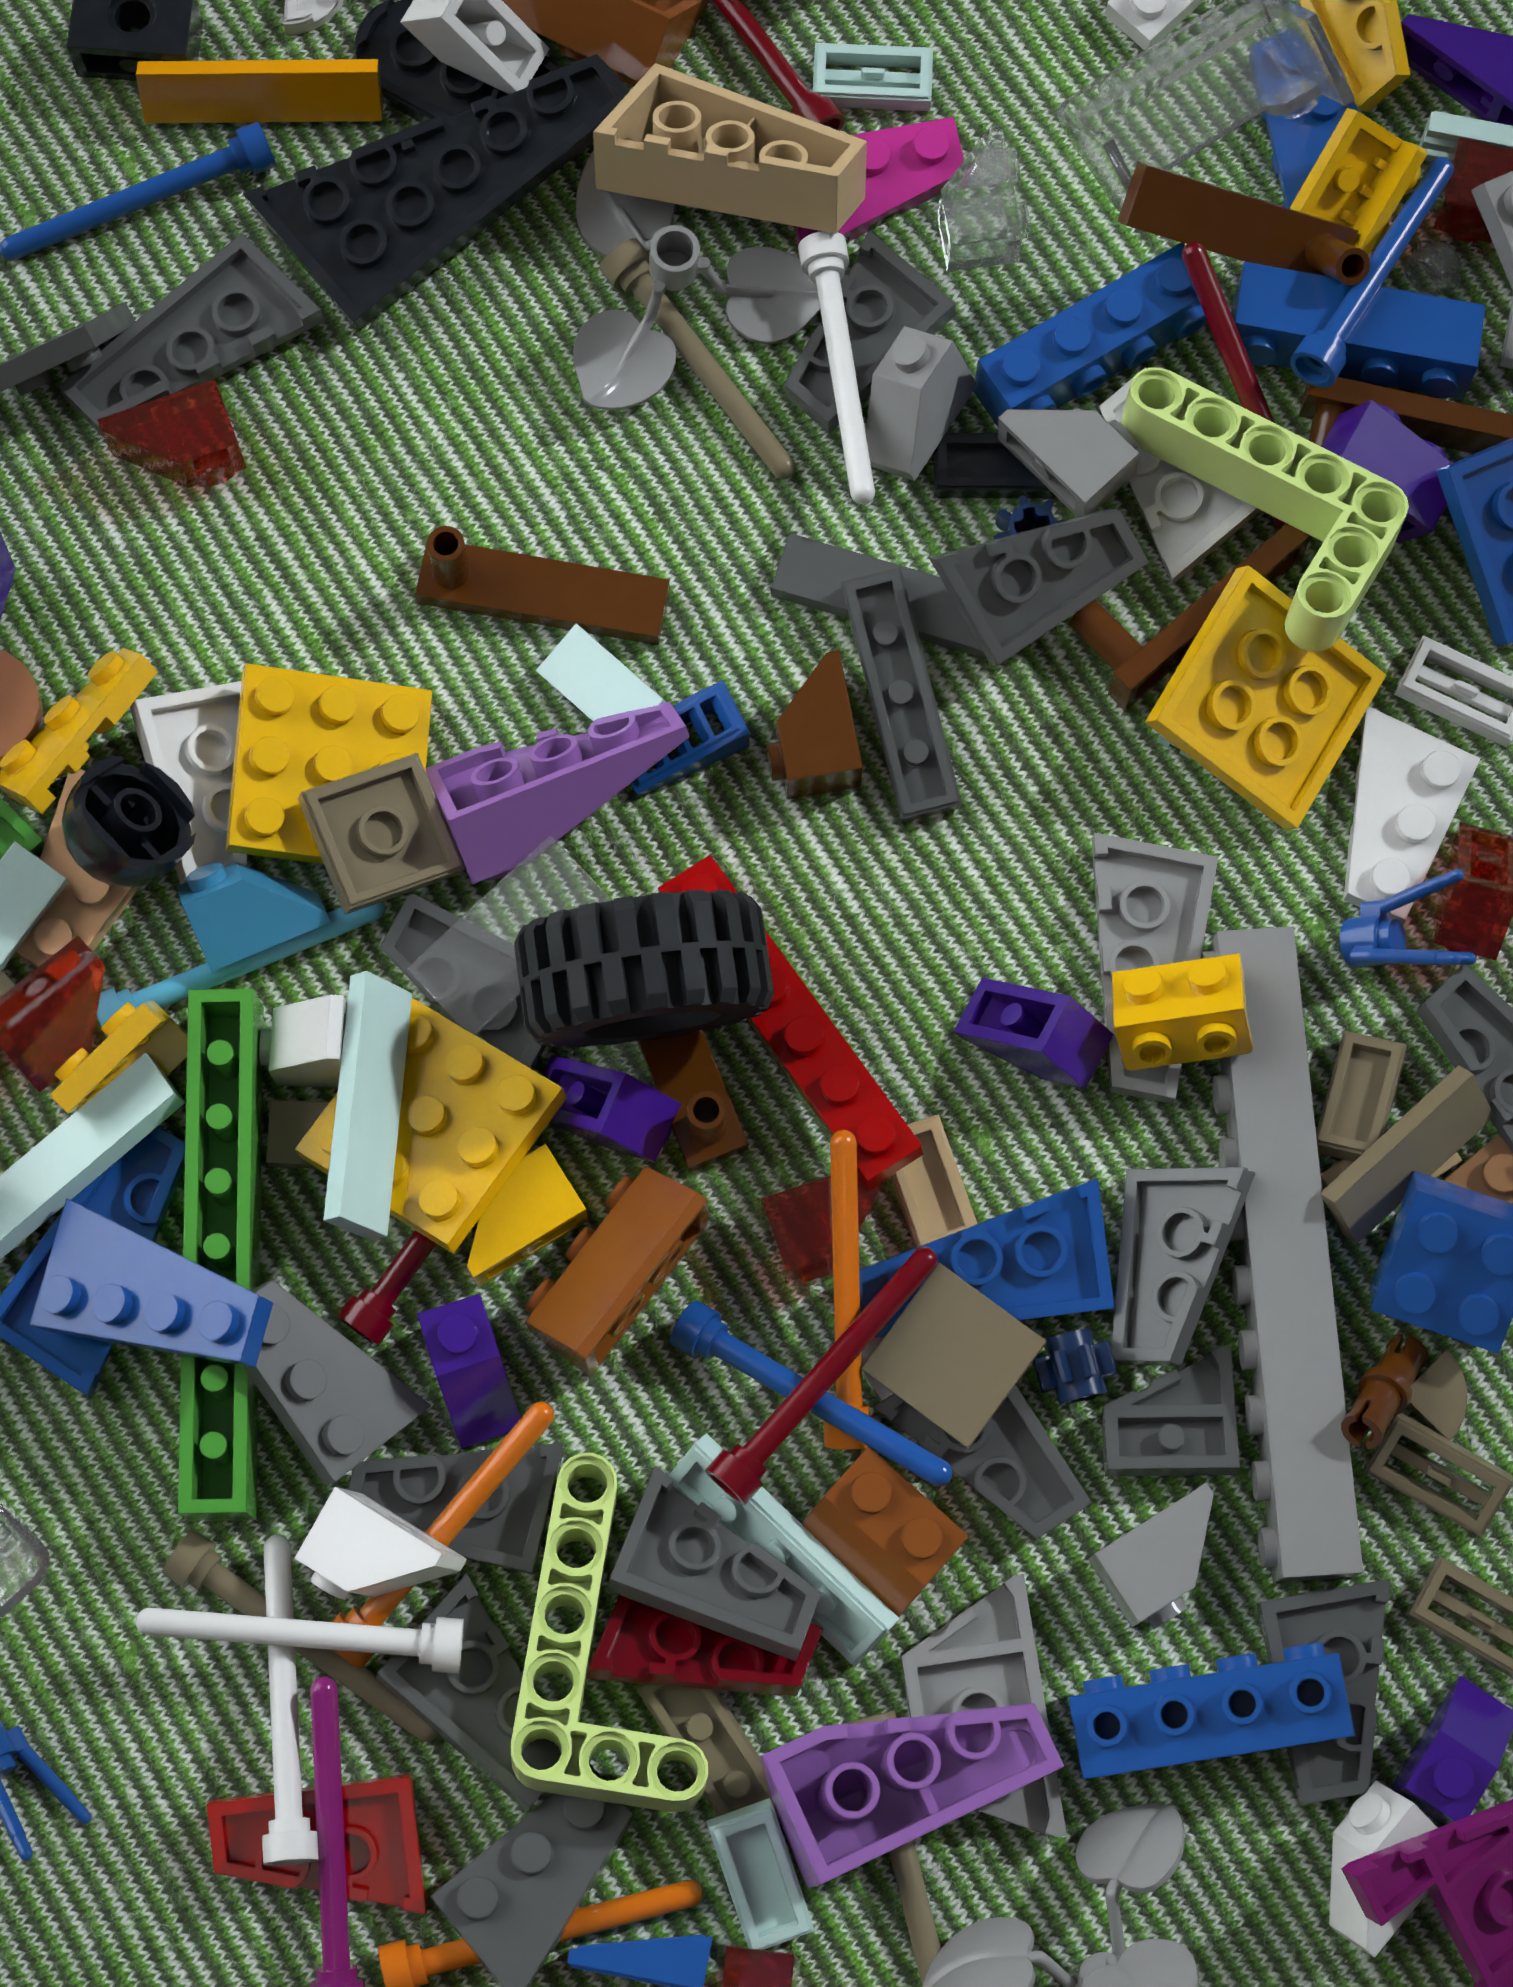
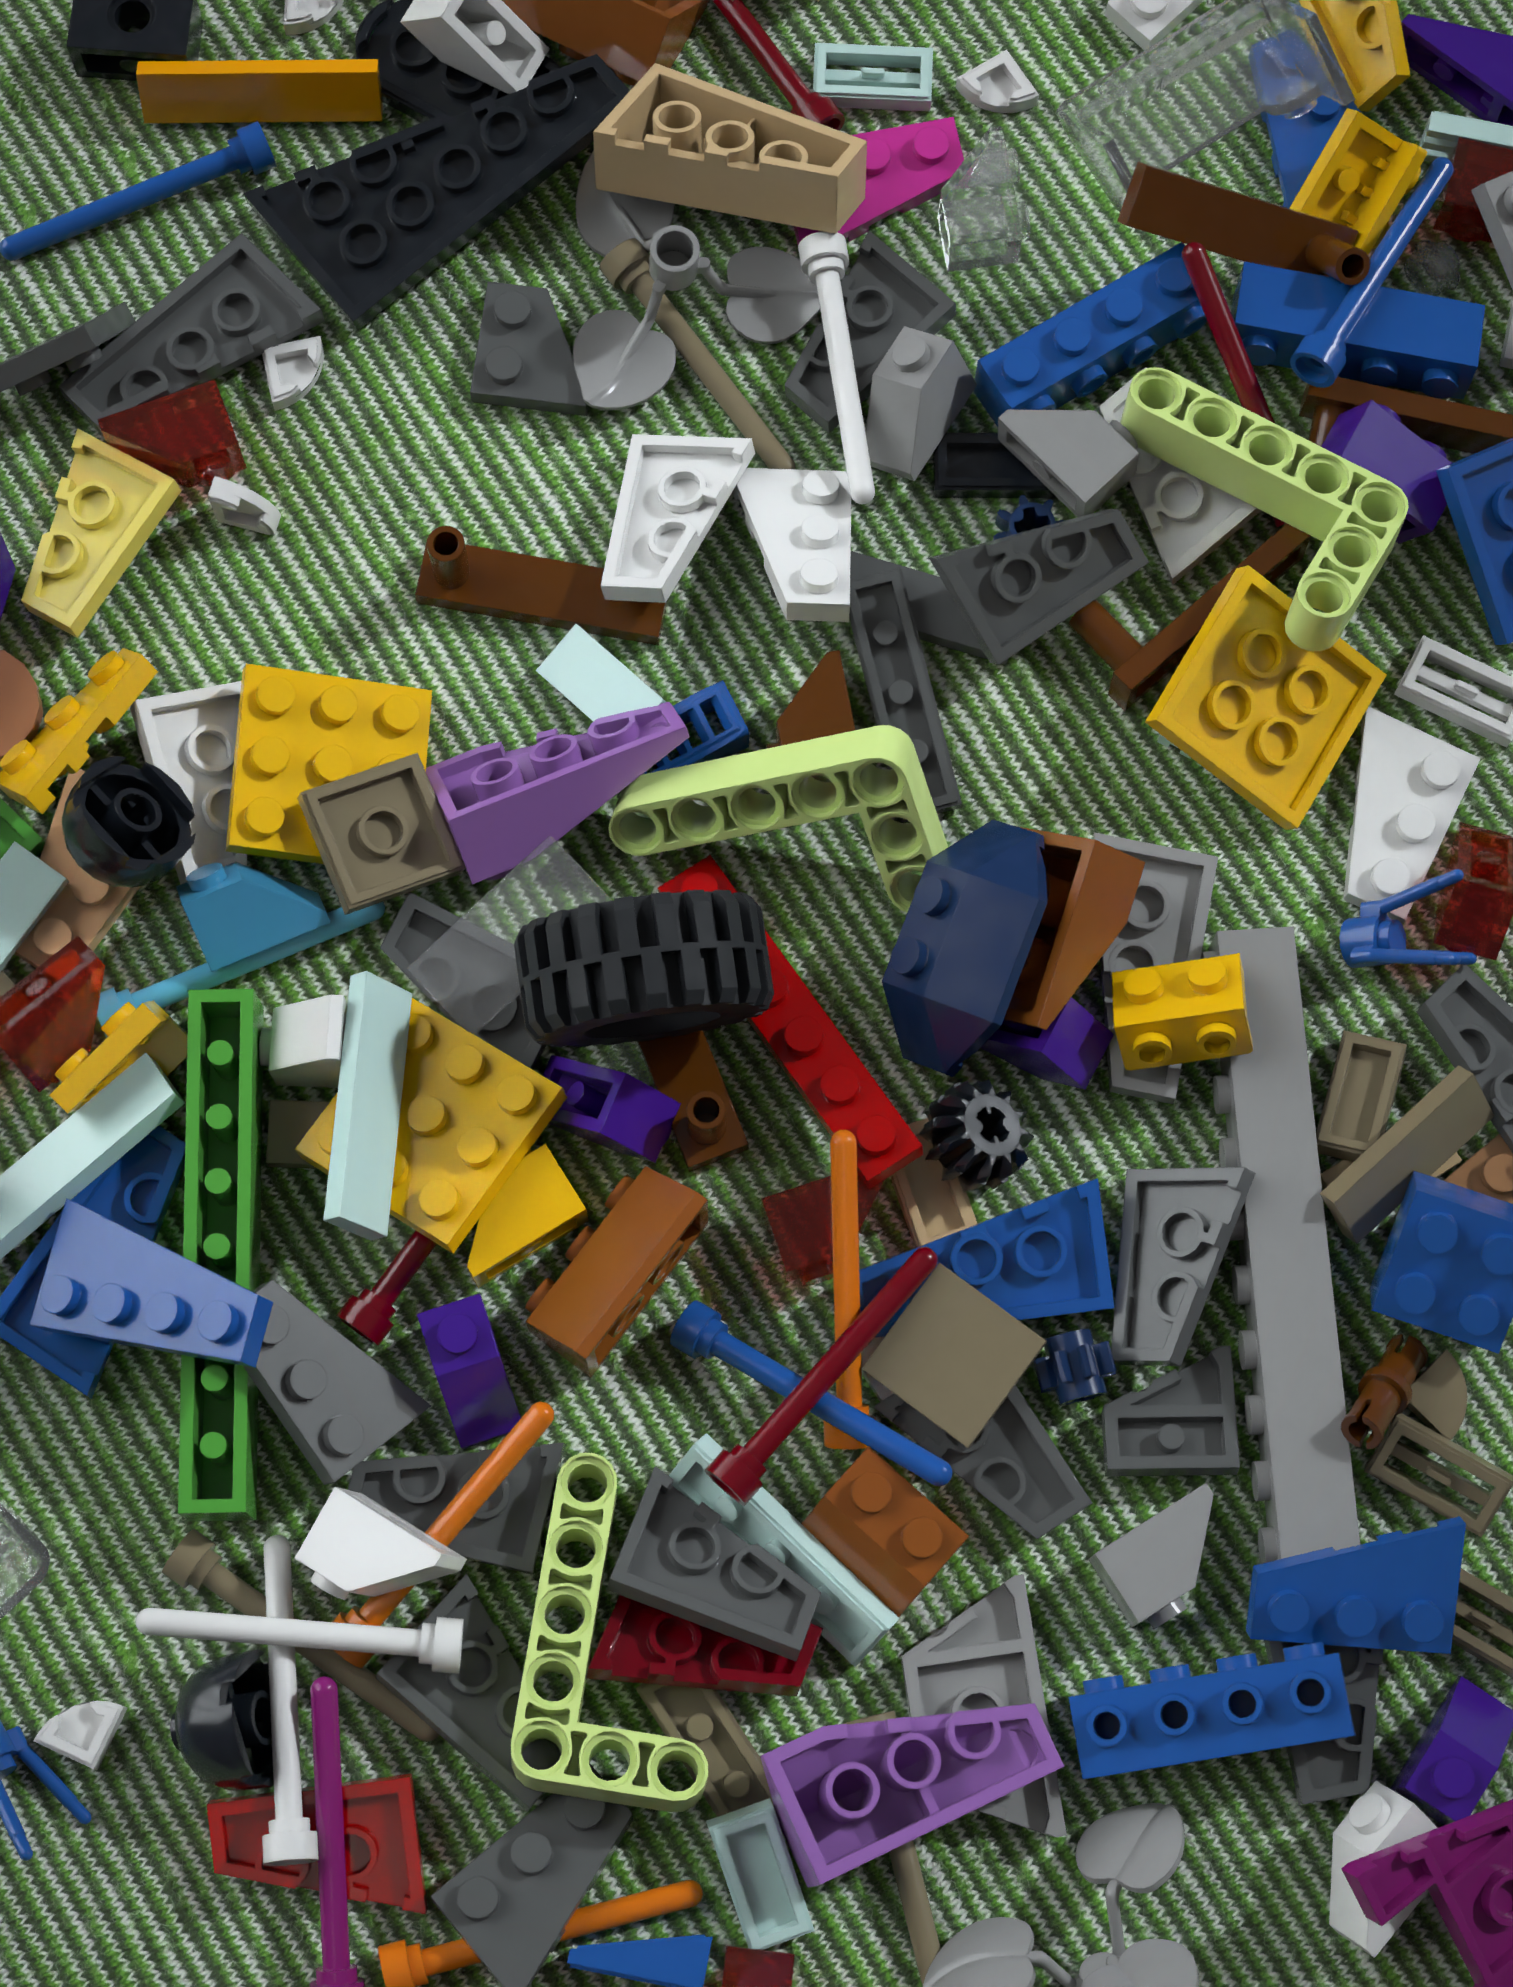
none -> light yellow wing [21,428,182,638]
none -> white tile [34,1701,128,1770]
none -> black cylinder [170,1649,274,1790]
none -> white tile [208,476,281,535]
none -> white tile [262,336,324,411]
none -> dark grey wing [470,281,588,416]
none -> white wing [601,434,755,603]
none -> yellowish green beam [608,725,948,913]
none -> white wing [732,468,851,622]
none -> dark blue wedge [882,820,1048,1077]
none -> black gear [919,1079,1034,1192]
none -> white tile [956,50,1039,113]
none -> dark orange slope [1004,826,1146,1030]
none -> blue wing [1246,1516,1466,1654]

